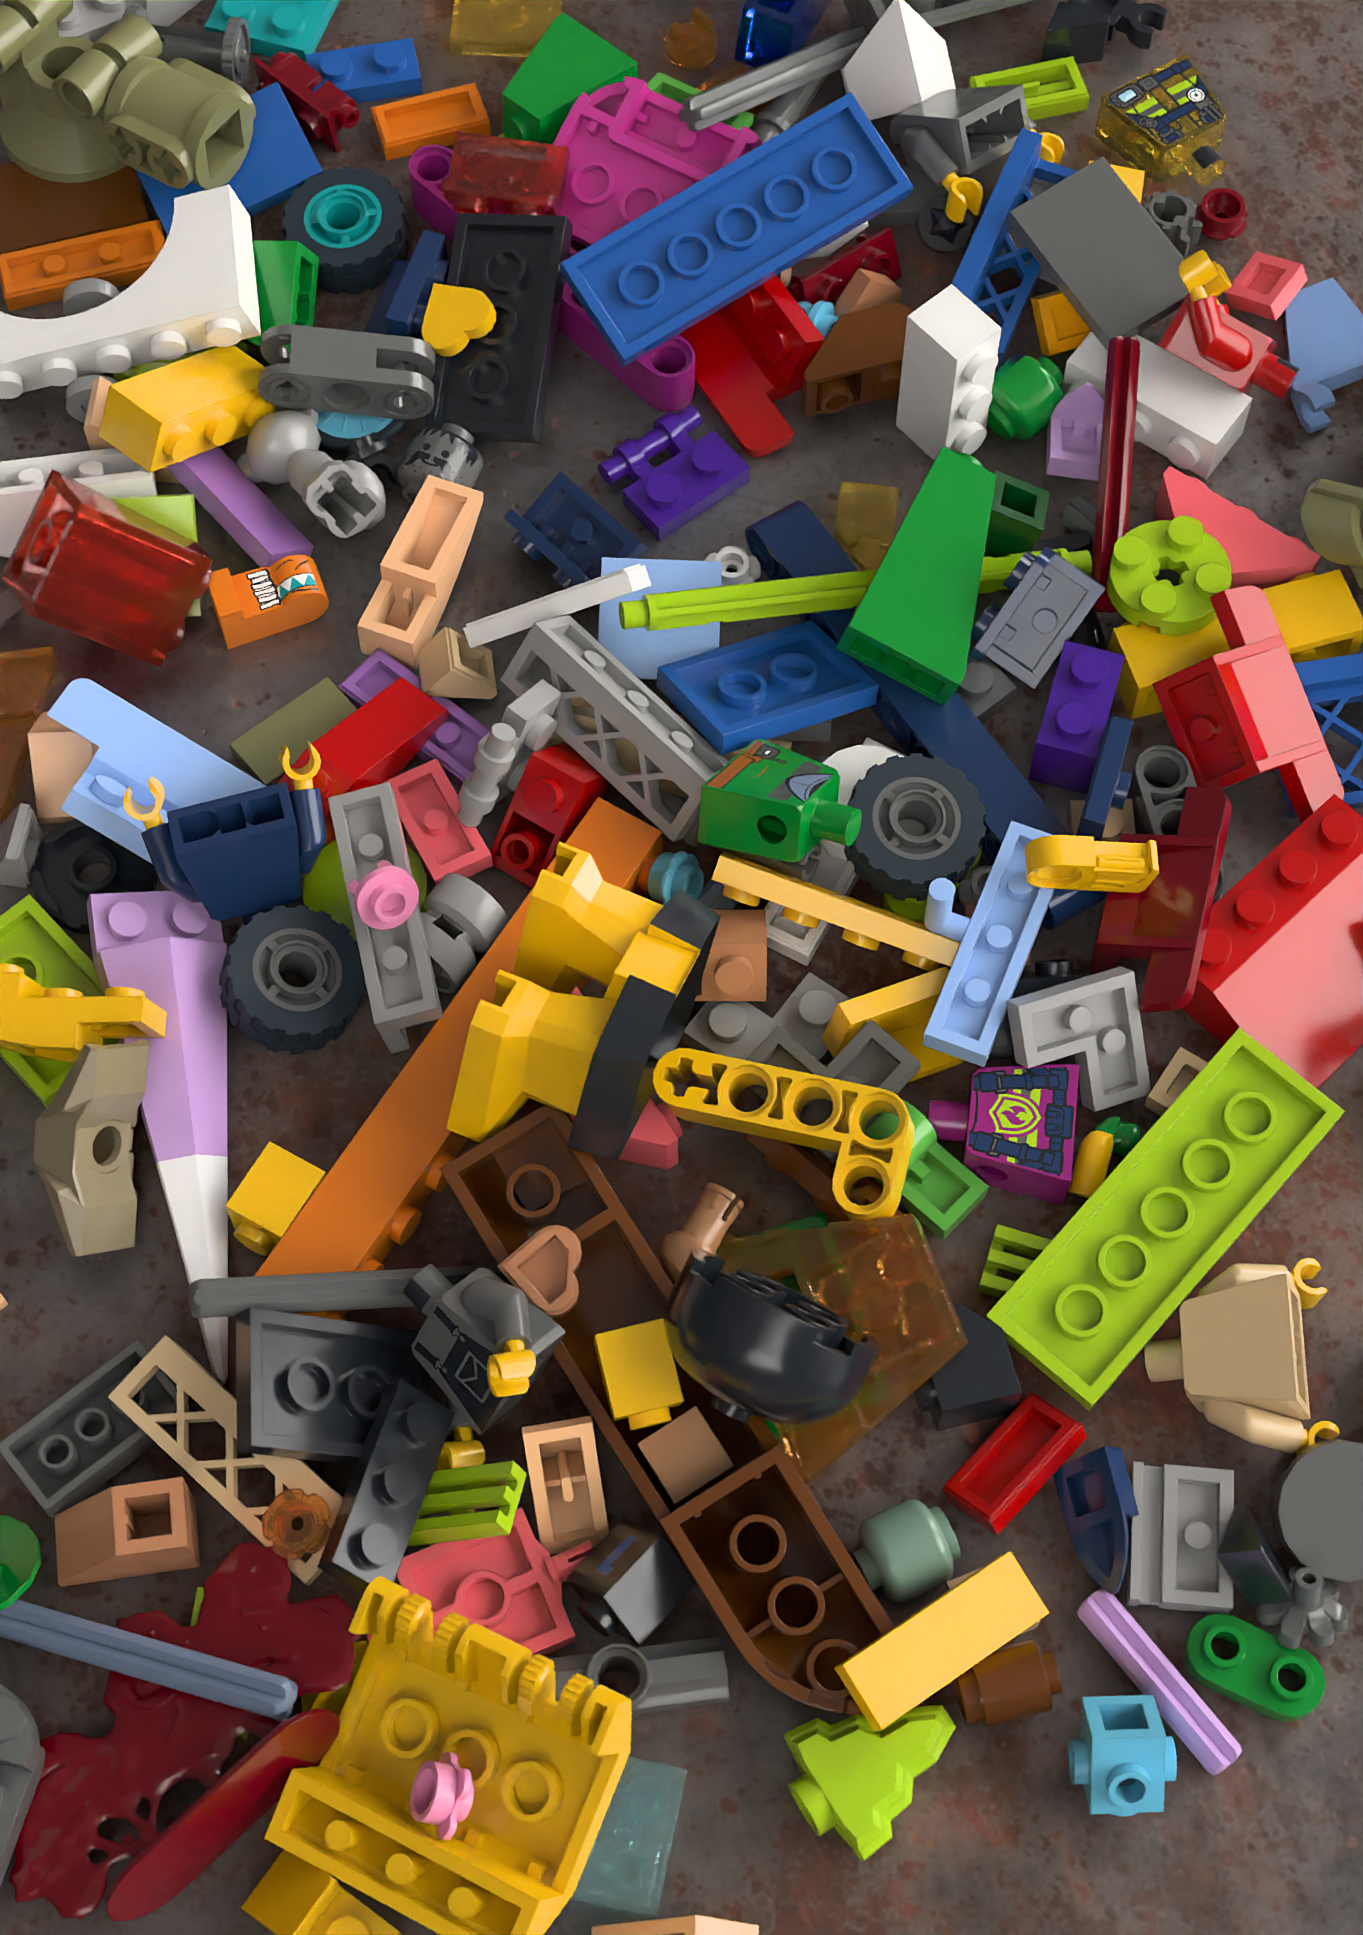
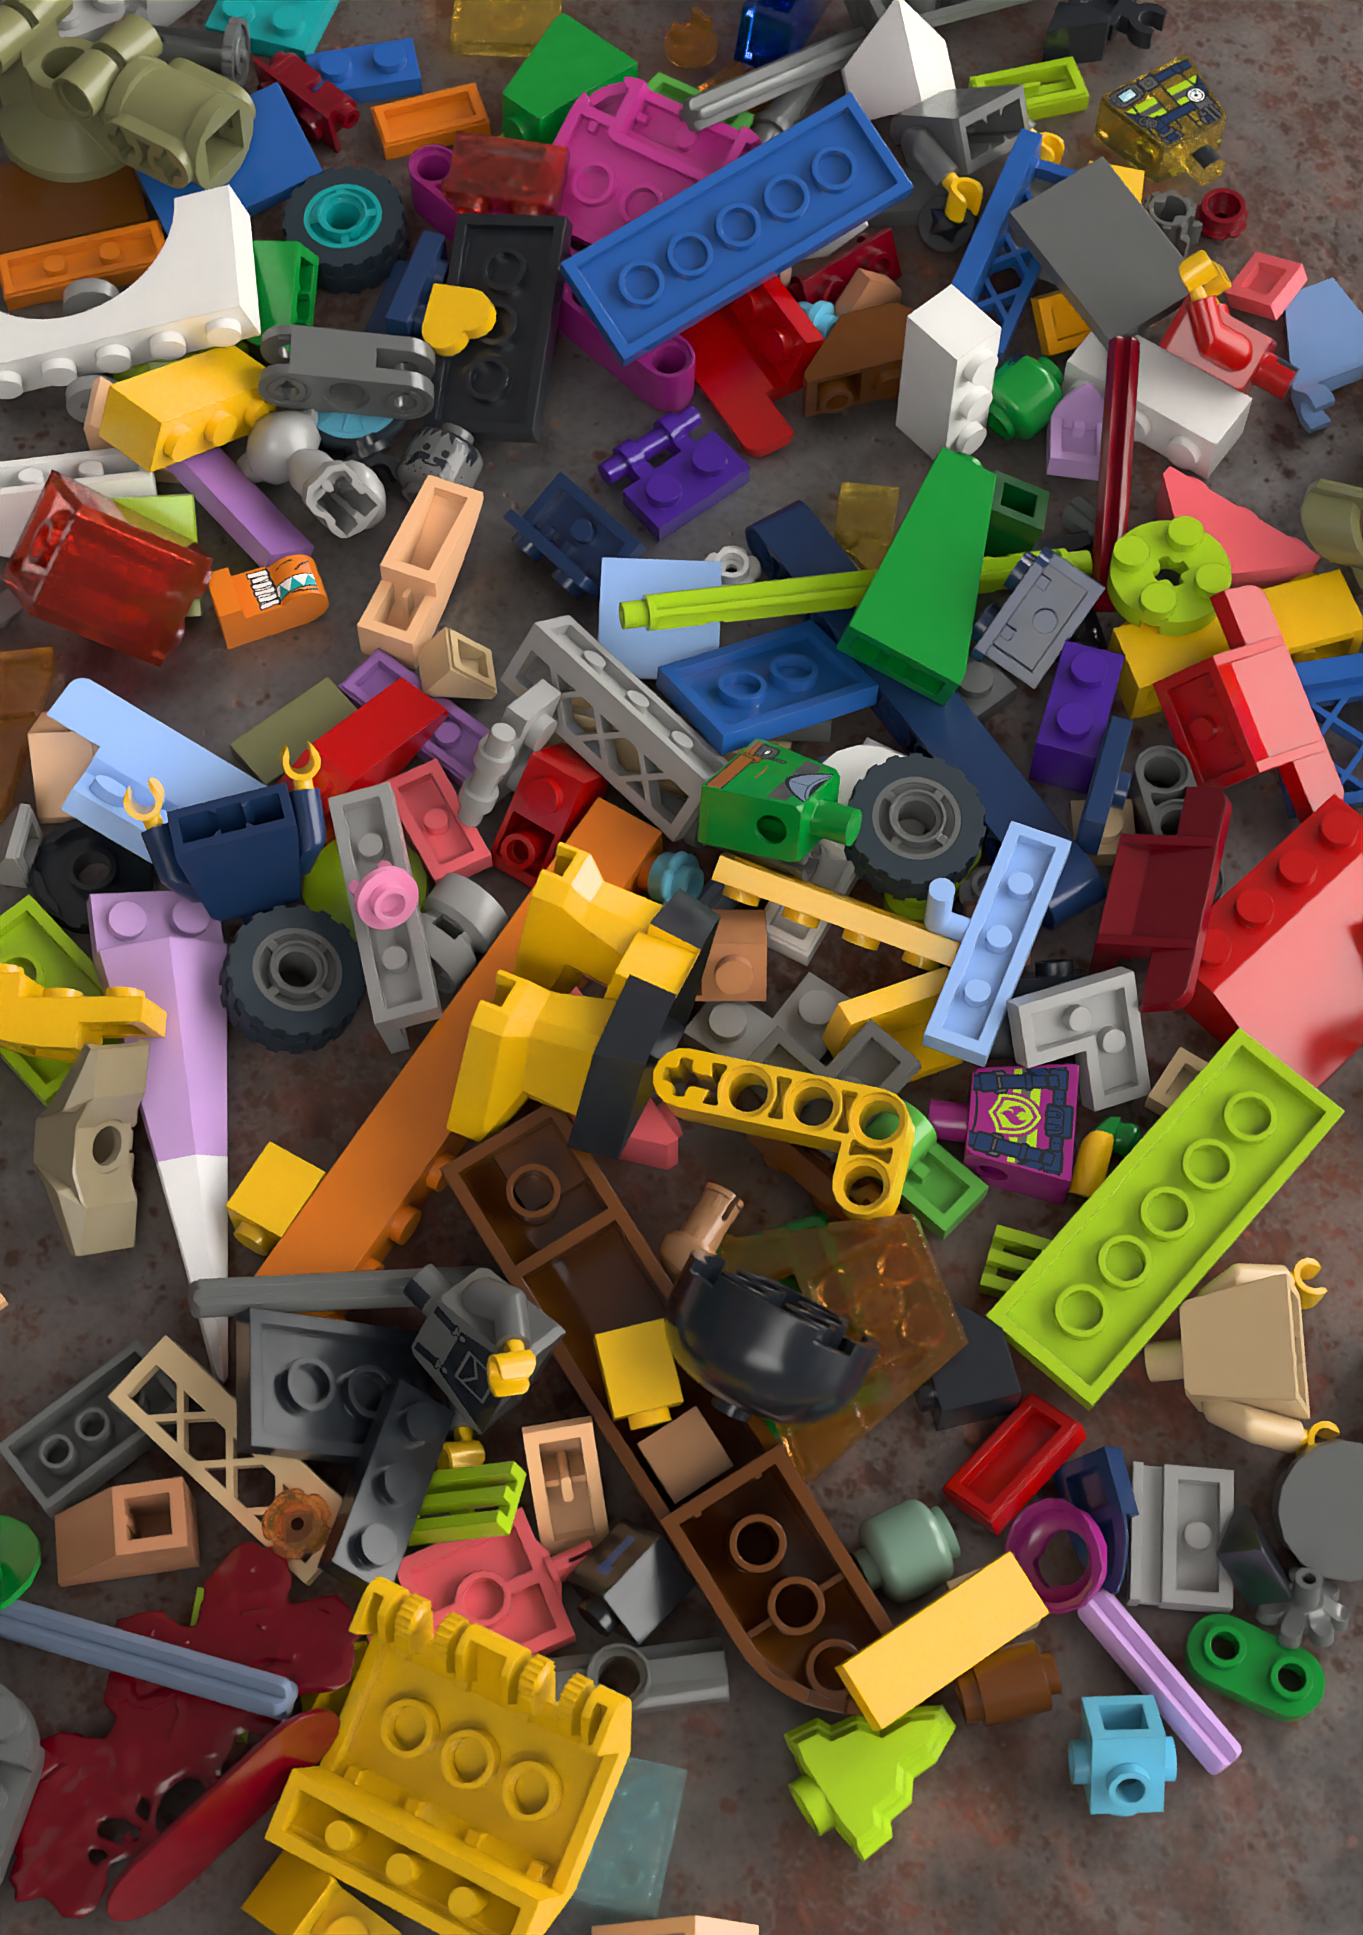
bright pink plate [410,1751,474,1841] -> none
white tile [463,564,651,648] -> none
nougat tile [497,1225,582,1318] -> none
yellow piece [1024,835,1159,893] -> none
none -> magenta piece [1005,1498,1107,1614]

